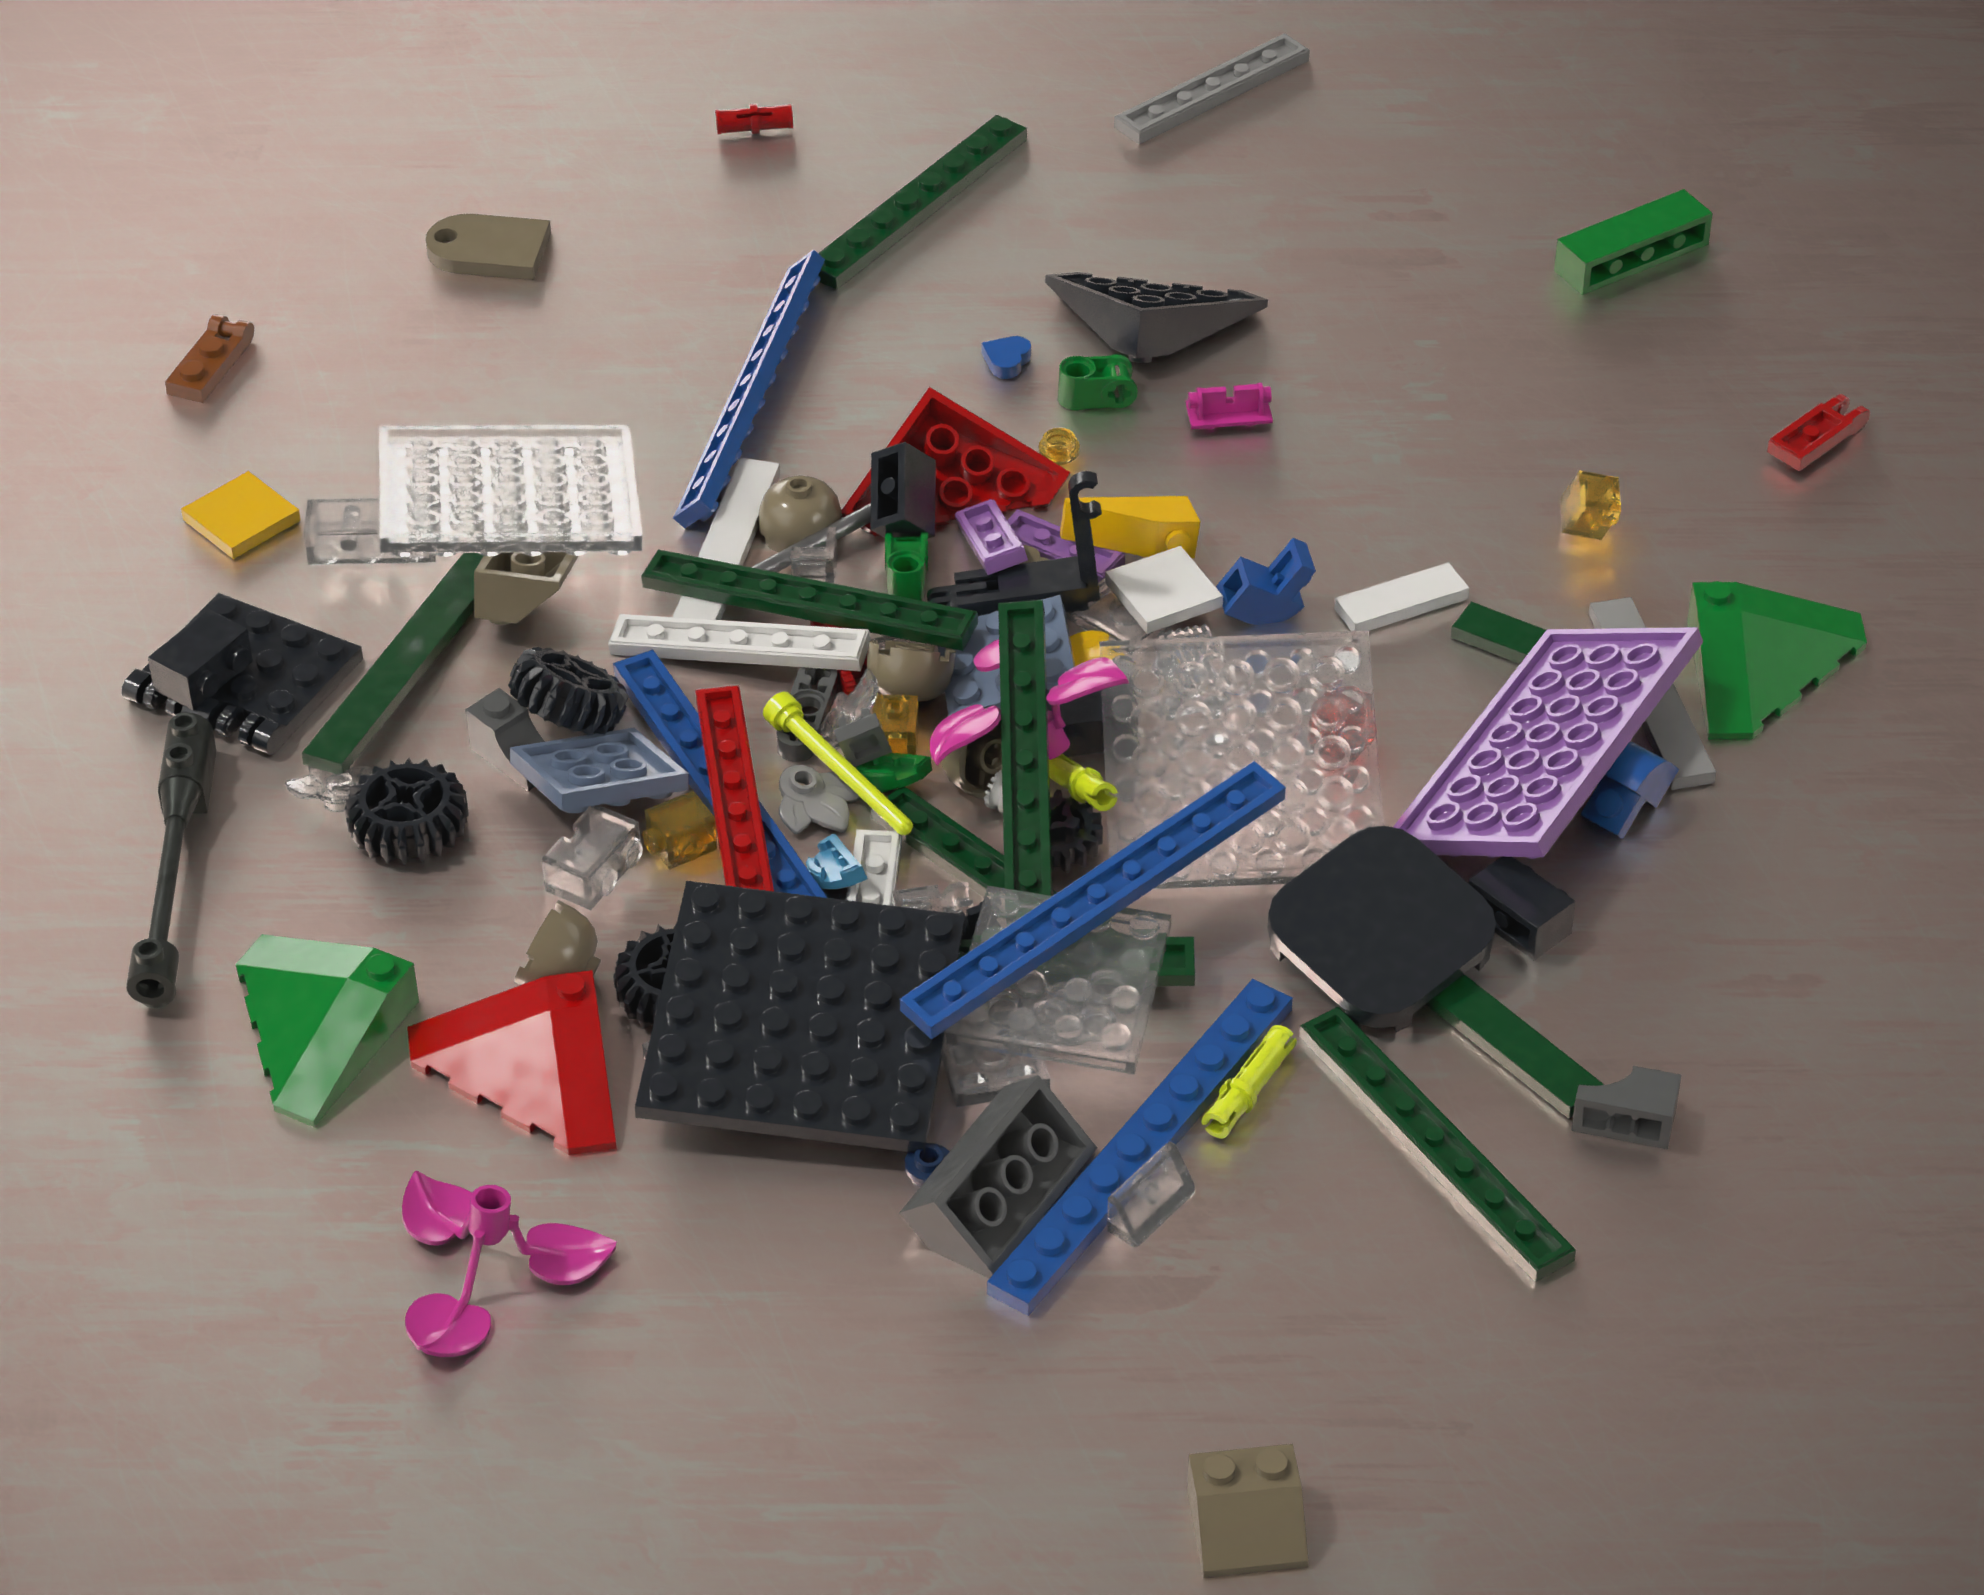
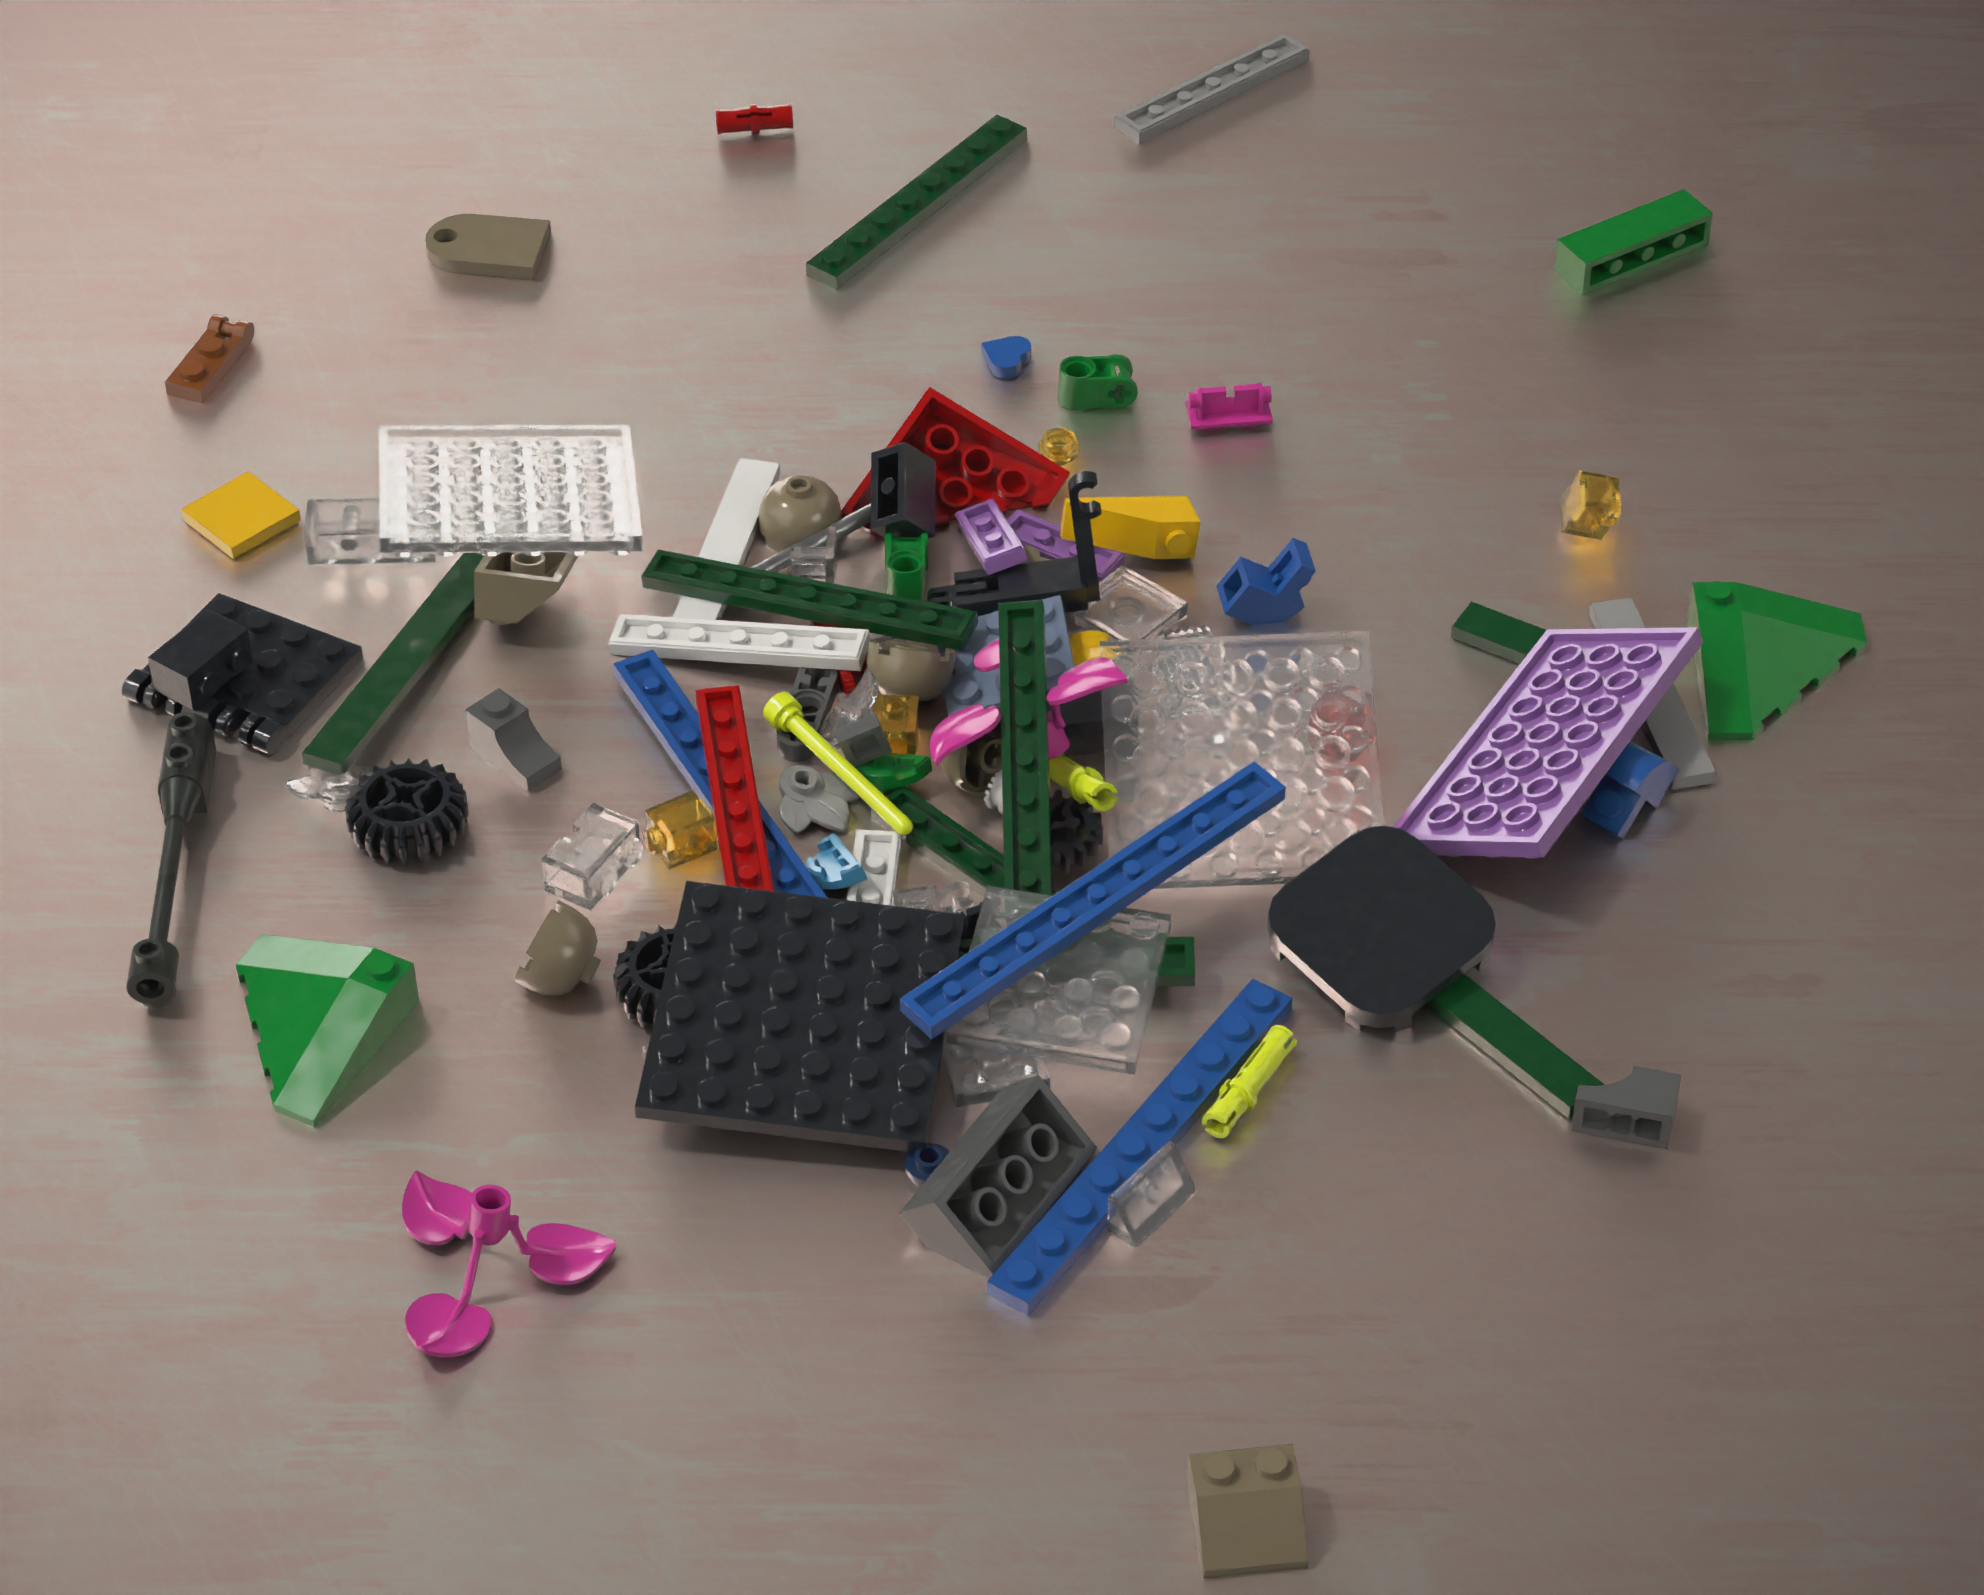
red slope [407,970,617,1155] -> none
black gear [508,647,629,735] -> none
sand blue plate [510,728,688,813] -> none
blue plate [673,249,825,529] -> none
black slope [1045,272,1268,363] -> none
white tile [1105,546,1223,634] -> none
dark green tile [1299,1006,1576,1282] -> none
white tile [1334,562,1470,635] -> none
black brick [1468,856,1576,961] -> none
red hinge [1767,394,1870,471] -> none

